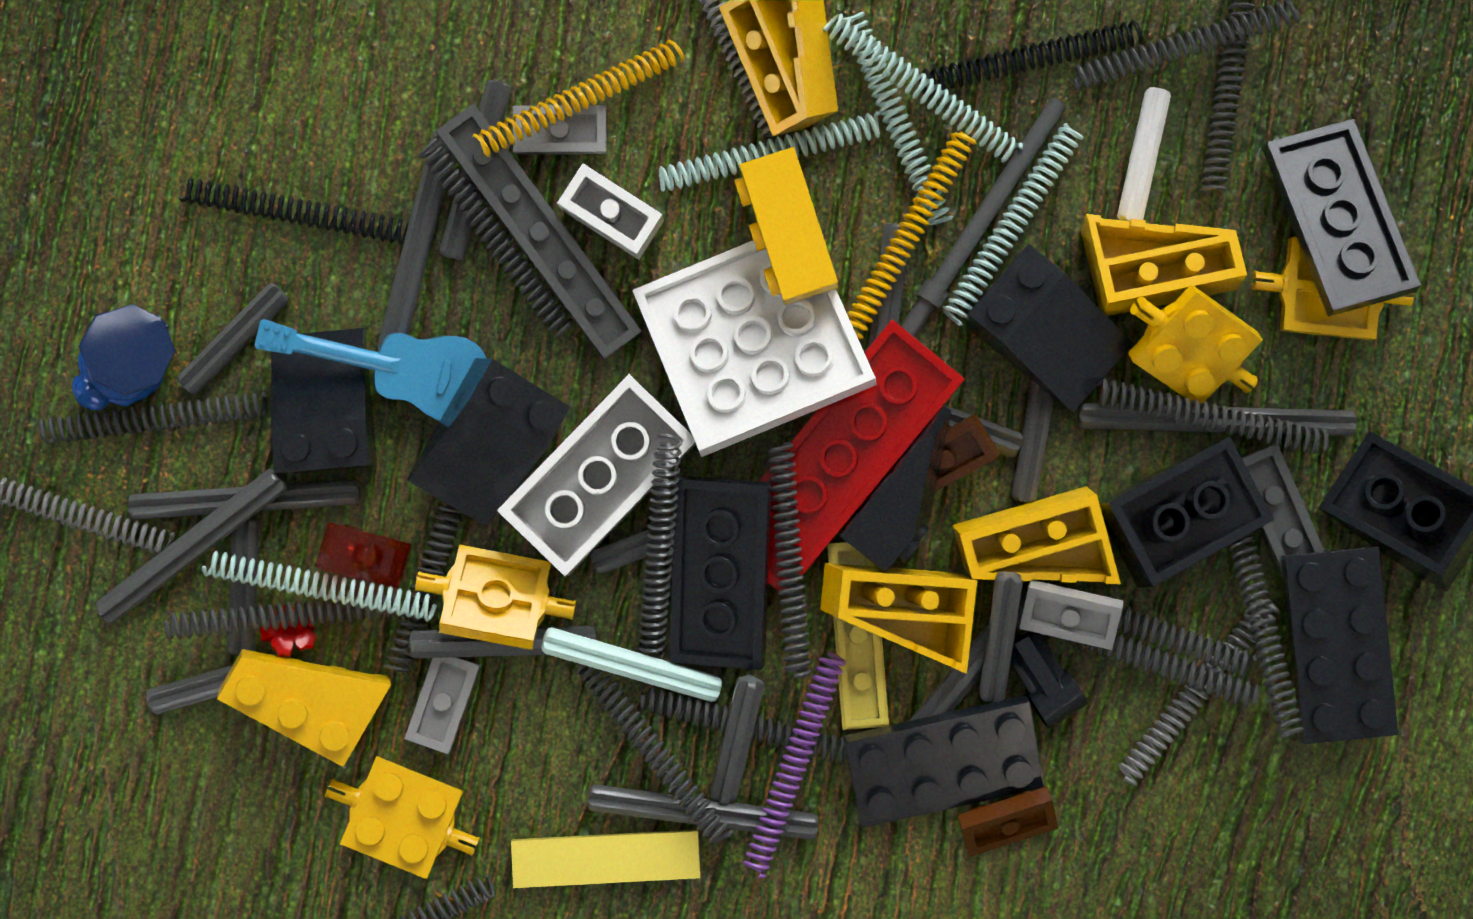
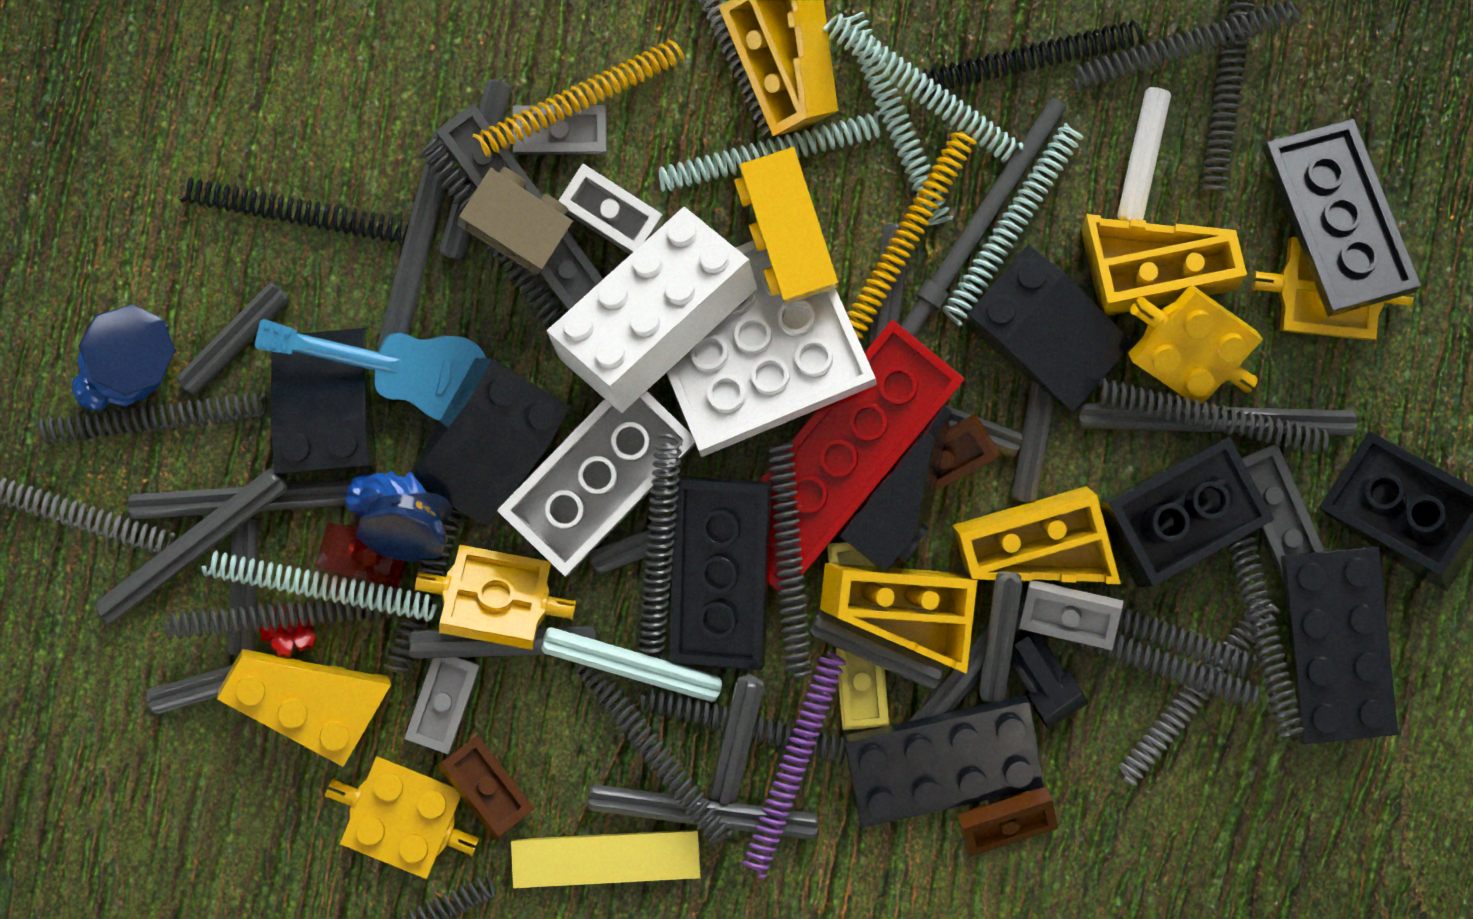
none -> dark blue piece [345,471,452,562]
none -> reddish brown plate [438,735,535,840]
none -> dark tan brick [457,167,573,276]
none -> white brick [547,207,758,413]
none -> dark grey axle [810,611,944,689]

